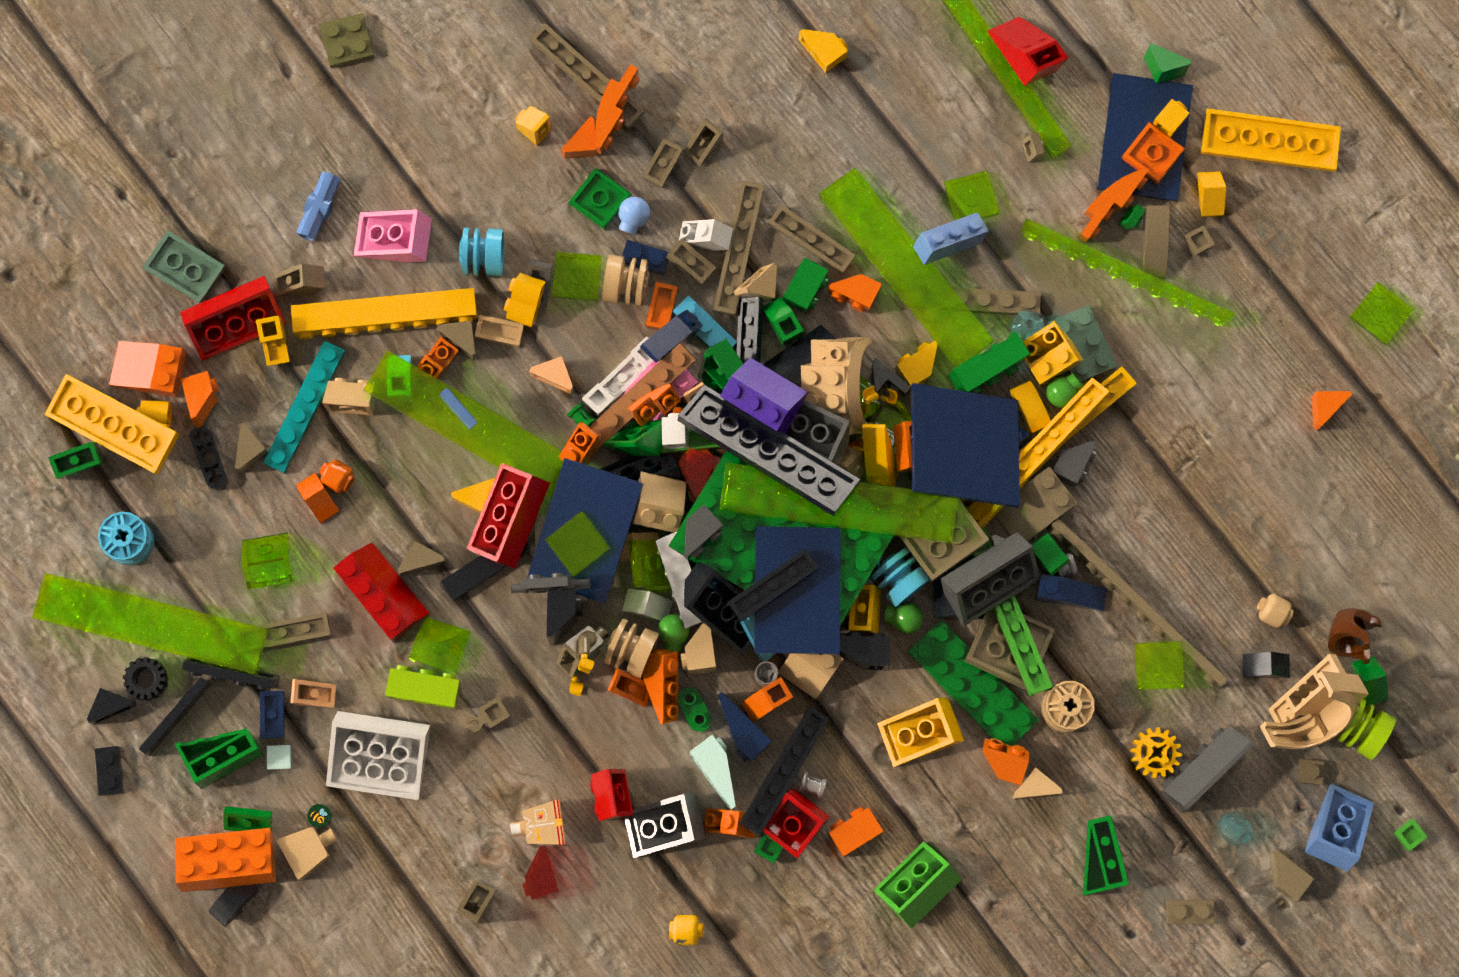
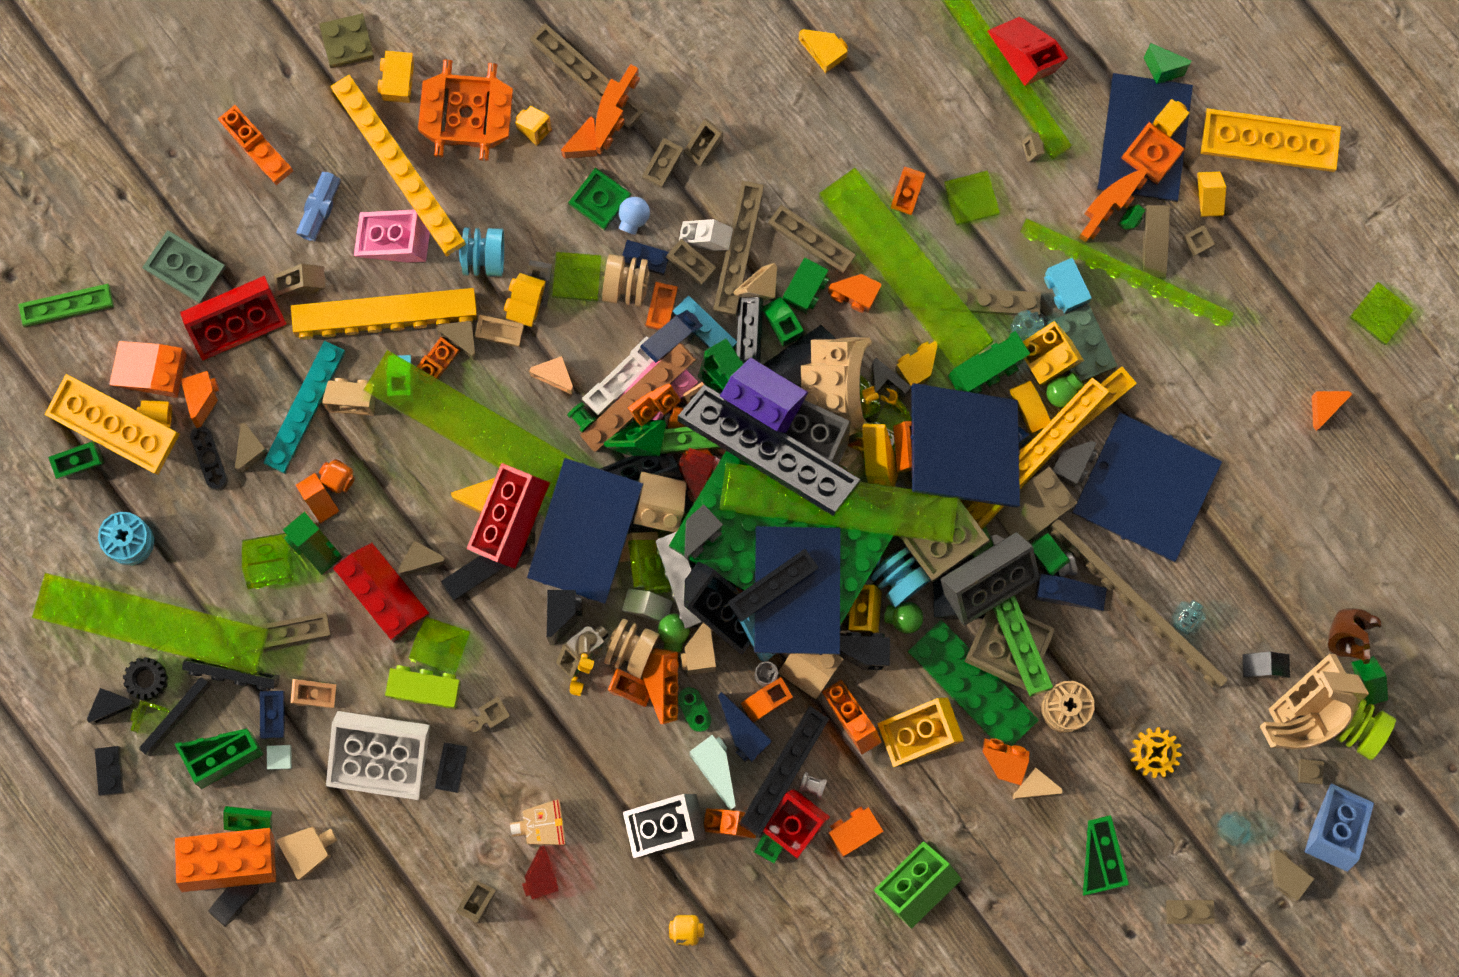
yellow brick [256,315,290,366] -> none
tile [307,804,332,828] -> none
medium blue tile [439,388,477,431] -> none
dark grey plate [510,573,591,594] -> none
clear neon green tile [545,511,611,577] -> none
orange slope [559,421,600,465] -> none
red slope [590,769,634,821] -> none
white brick [662,413,690,449] -> none
medium blue brick [913,212,989,265] -> none
clear neon green tile [1134,641,1185,690] -> none
dark grey slope [1160,726,1254,813] -> none
tan head [1257,594,1294,628] -> none
bright green plate [1393,818,1427,852] -> none
none -> bright green tile [18,284,114,327]
none -> clear neon green bracket [130,700,170,733]
none -> orange slope [218,105,293,185]
none -> green wedge [283,511,343,575]
none -> yellow plate [330,75,466,257]
none -> yellow brick [378,51,415,103]
none -> orange piece [418,59,513,161]
none -> black plate [435,742,468,793]
none -> orange slope [822,680,882,754]
none -> orange slope [890,166,926,215]
none -> medium azure brick [1044,258,1092,314]
none -> dark blue piece [1072,413,1222,563]
none -> clear light blue head [1172,599,1207,635]

